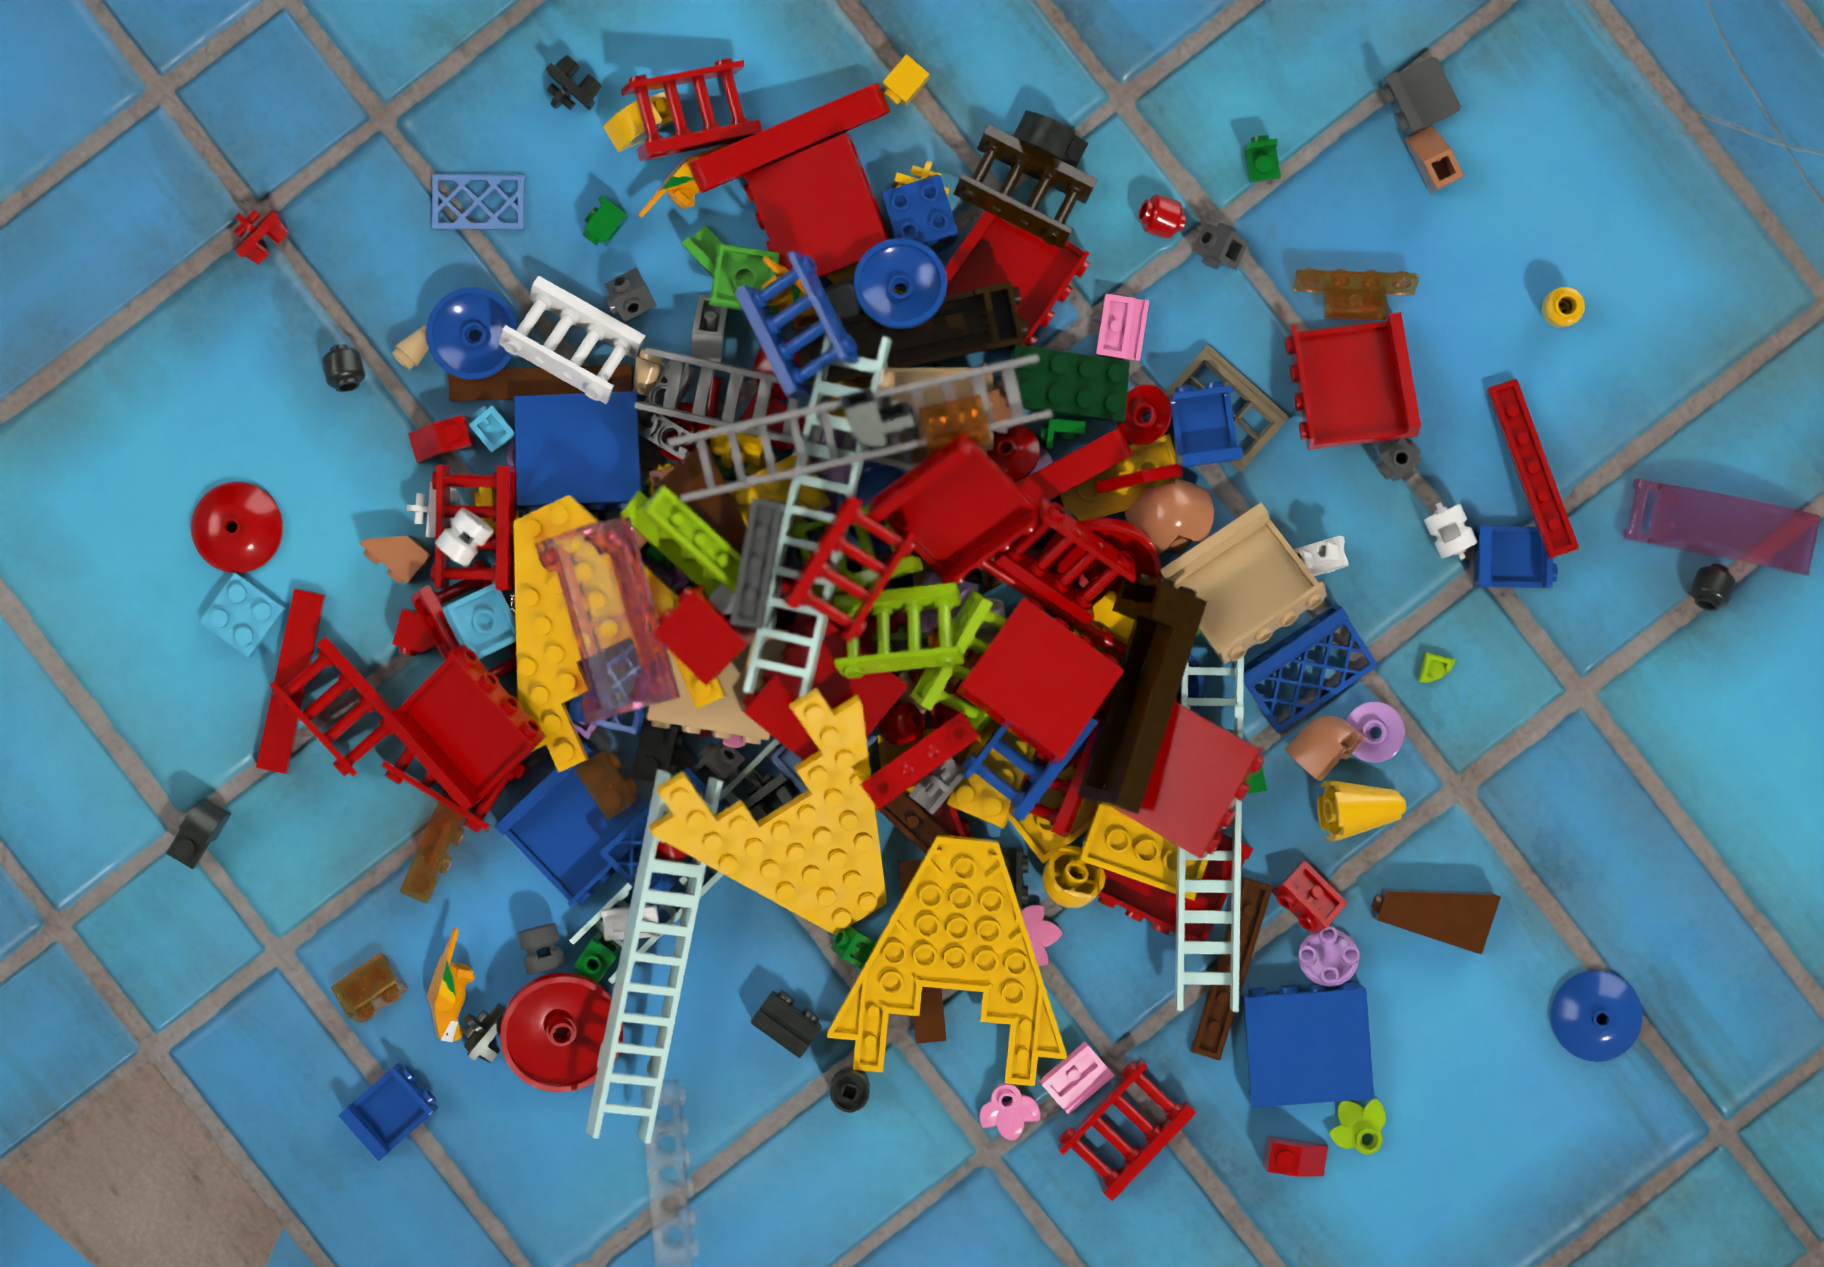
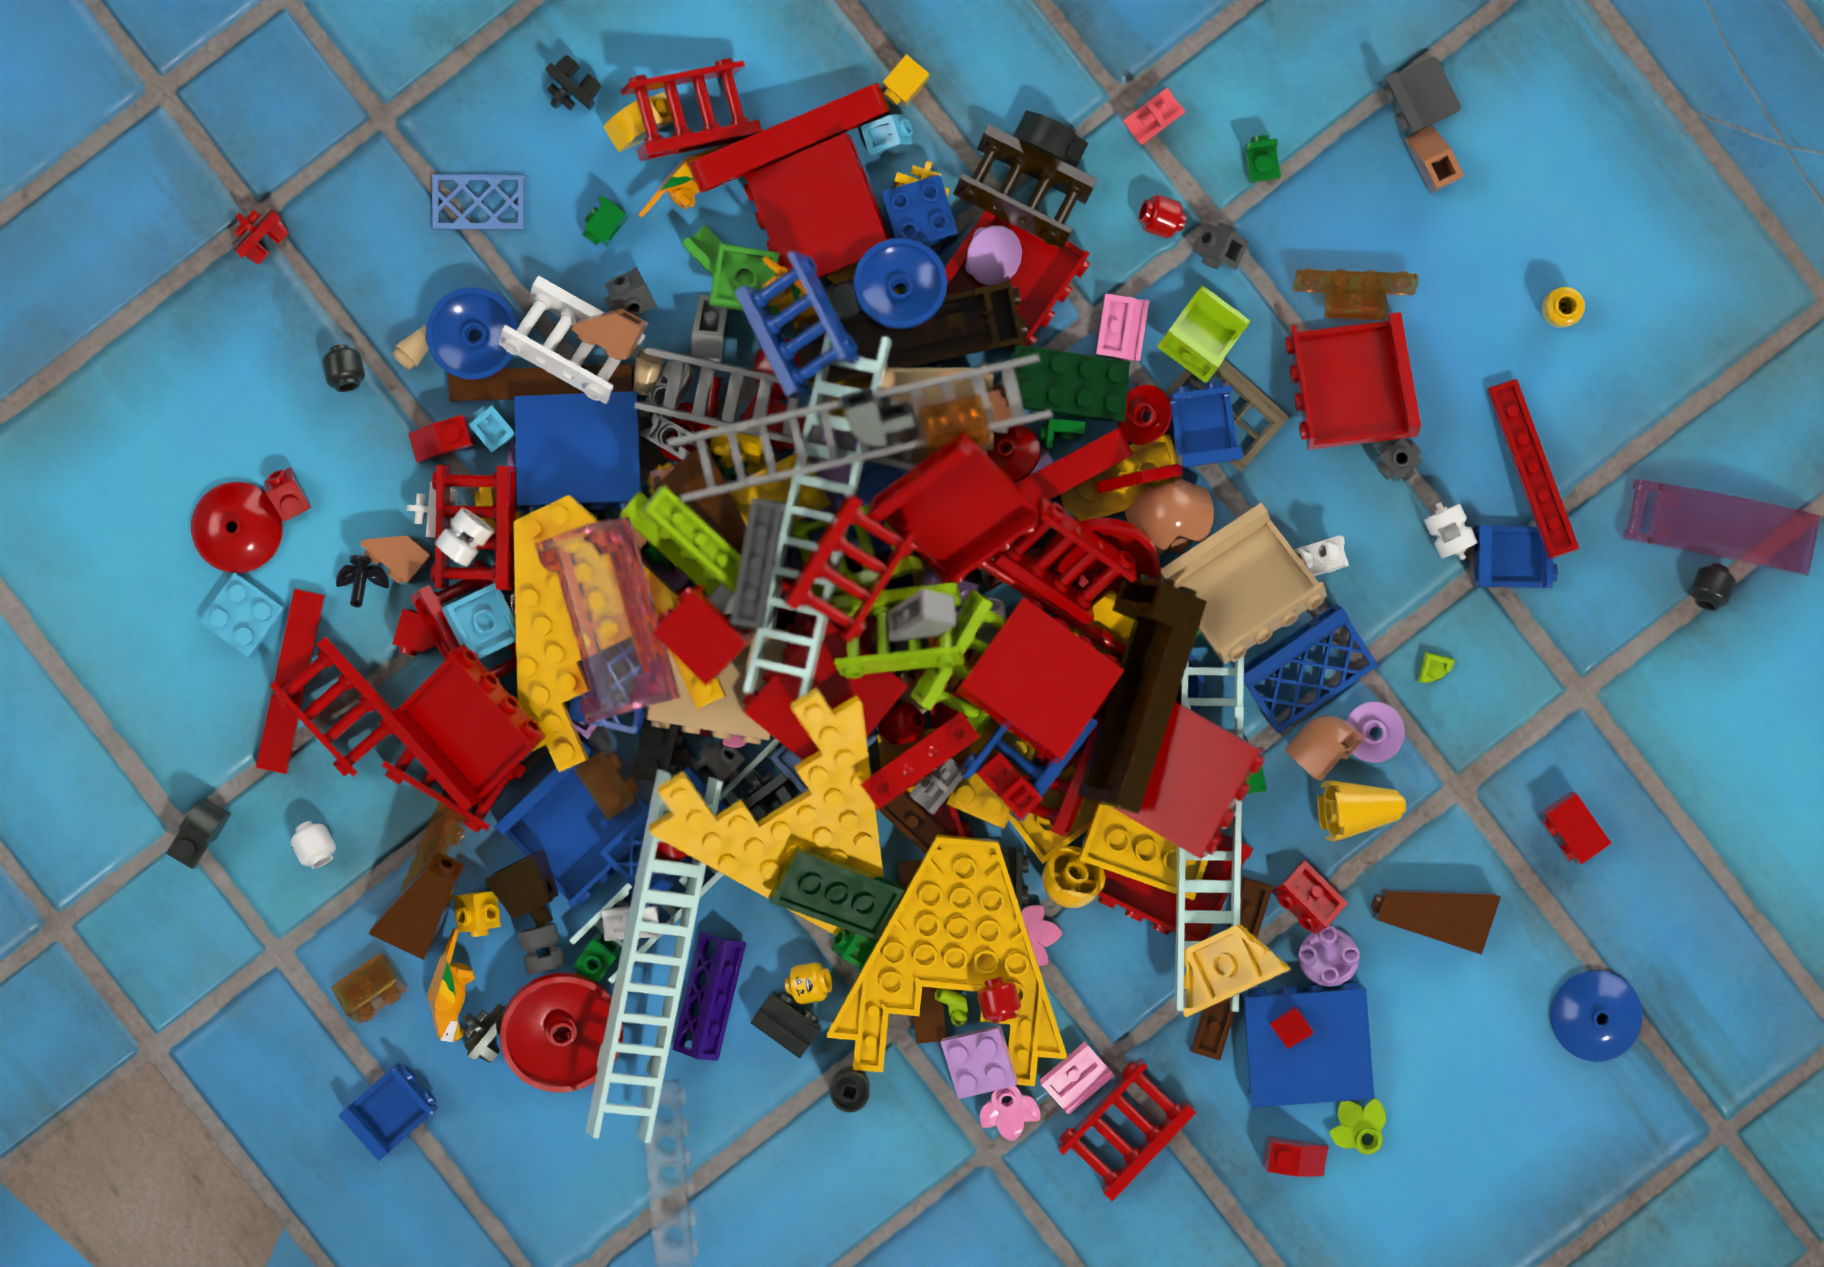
none -> red bracket [264,467,311,522]
none -> white head [290,821,336,869]
none -> black plant [336,555,389,608]
none -> reddish brown slope [369,852,465,960]
none -> yellow brick [453,891,501,937]
none -> dark brown torso [485,849,558,928]
none -> nougat slope [571,308,648,360]
none -> dark purple fence [672,931,747,1061]
none -> dark green plate [768,846,905,941]
none -> yellow head [785,962,832,1004]
none -> medium azure bracket [860,114,913,155]
none -> light grey slope [888,589,956,642]
none -> lime arm [935,988,969,1026]
none -> lavender plate [941,1025,1018,1099]
none -> lavender dish [965,226,1022,286]
none -> red slope [976,752,1043,820]
none -> red head [977,977,1021,1024]
none -> coral hips [1123,87,1186,146]
none -> lime panel [1157,286,1250,383]
none -> yellow wing [1183,924,1290,1018]
none -> red slope [1269,1006,1314,1049]
none -> red brick [1540,792,1612,864]

